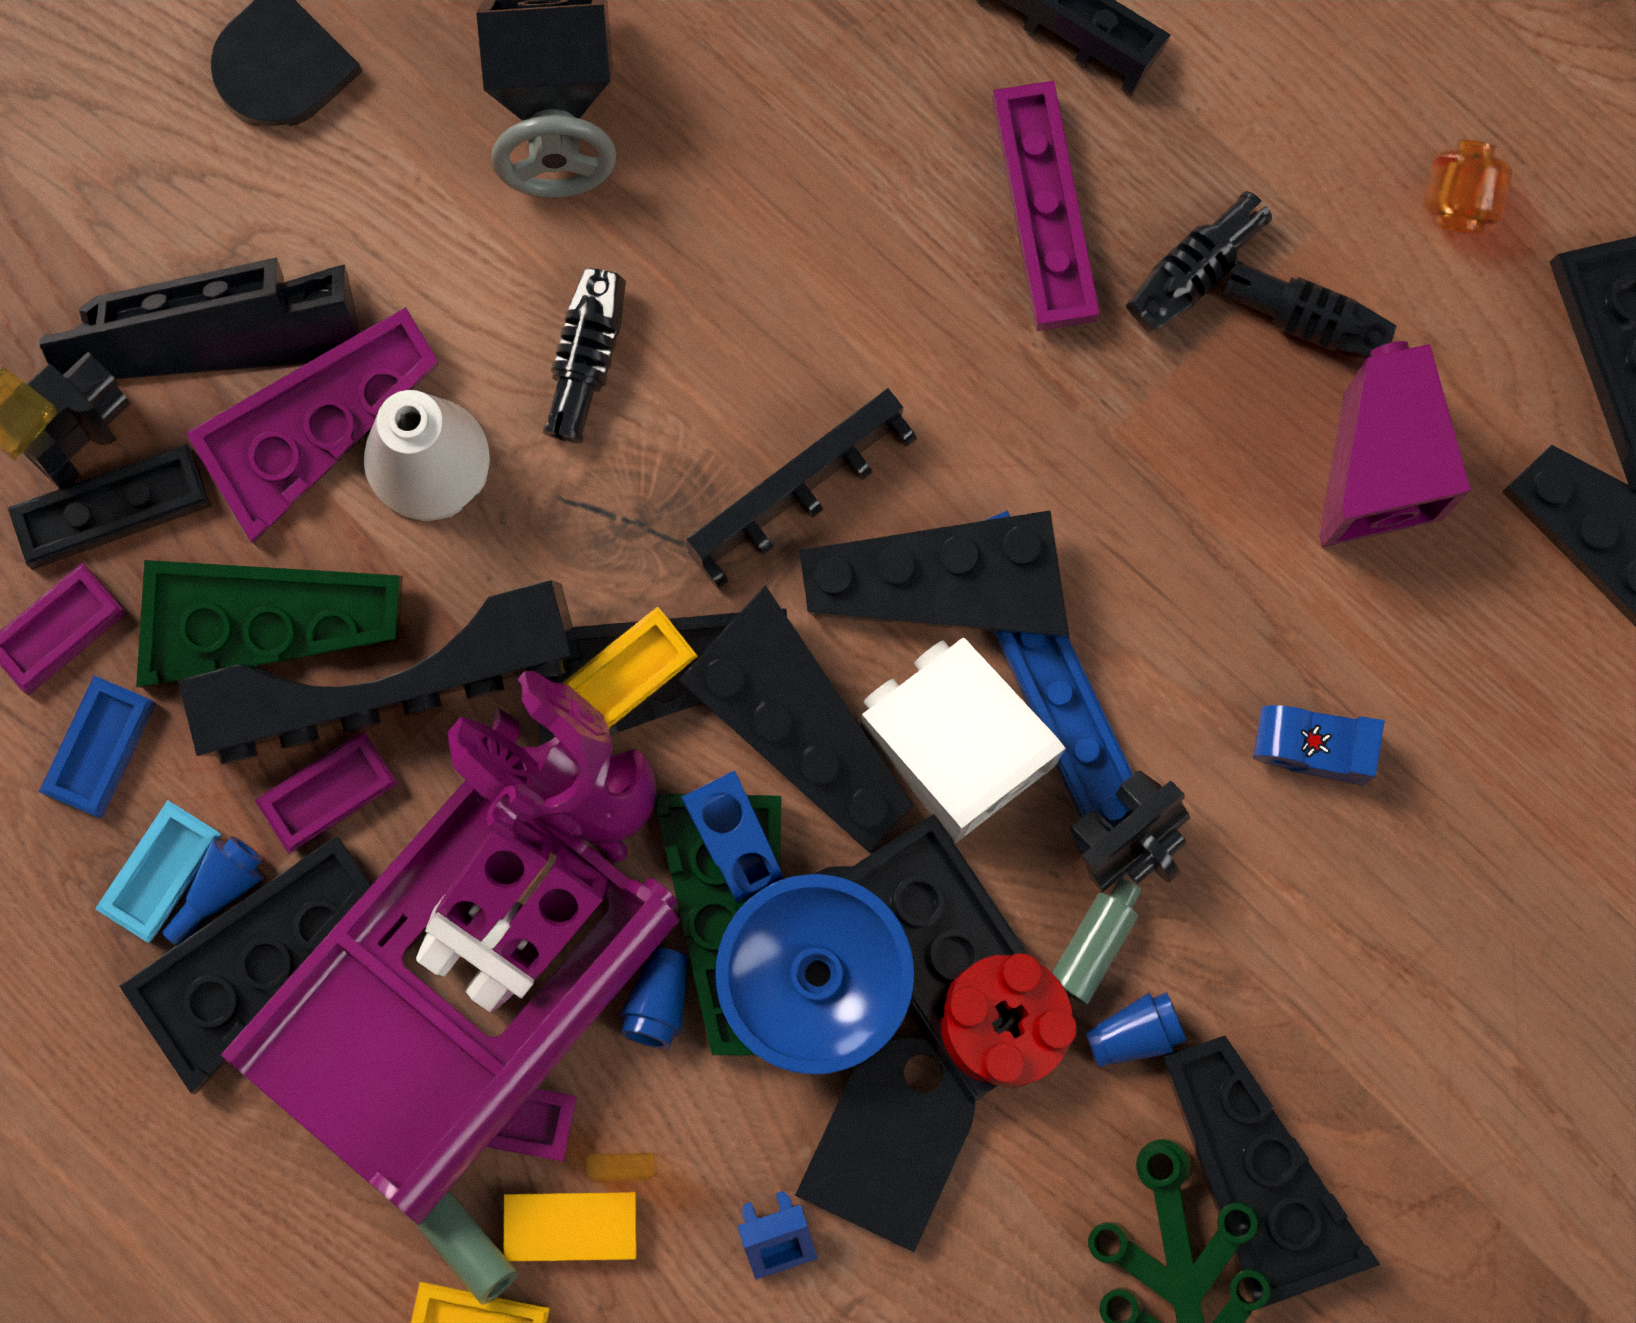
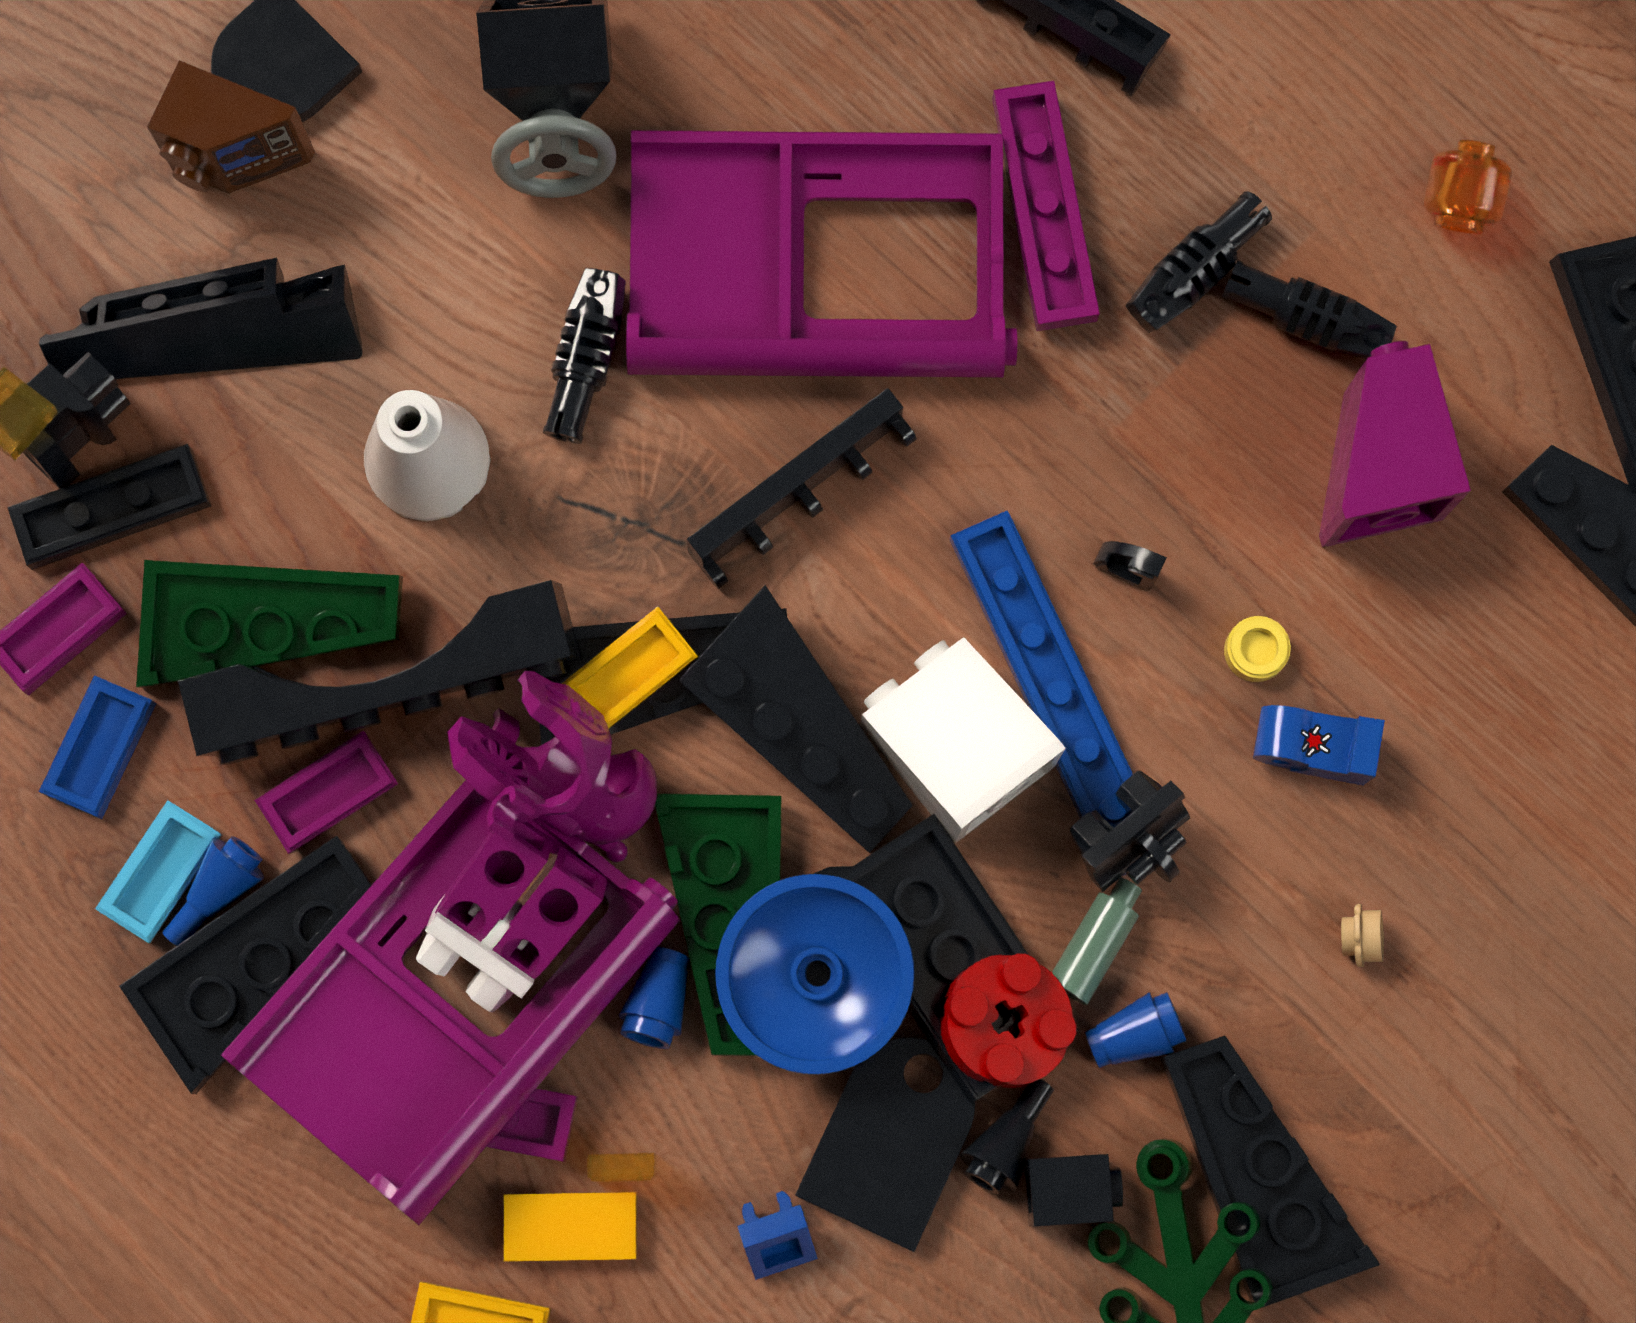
magenta wing [186,307,439,544] -> none
sand green cylinder [414,1192,518,1305] -> none
blue leg [681,770,784,904] -> none
black wing [799,510,1070,639] -> none
none -> reddish brown slope [147,60,315,194]
none -> magenta piece [626,130,1017,378]
none -> black cone [960,1079,1054,1195]
none -> black brick [1024,1154,1123,1227]
none -> black tile [1093,541,1167,591]
none -> light yellow tile [1224,616,1291,682]
none -> tan plate [1341,904,1384,967]

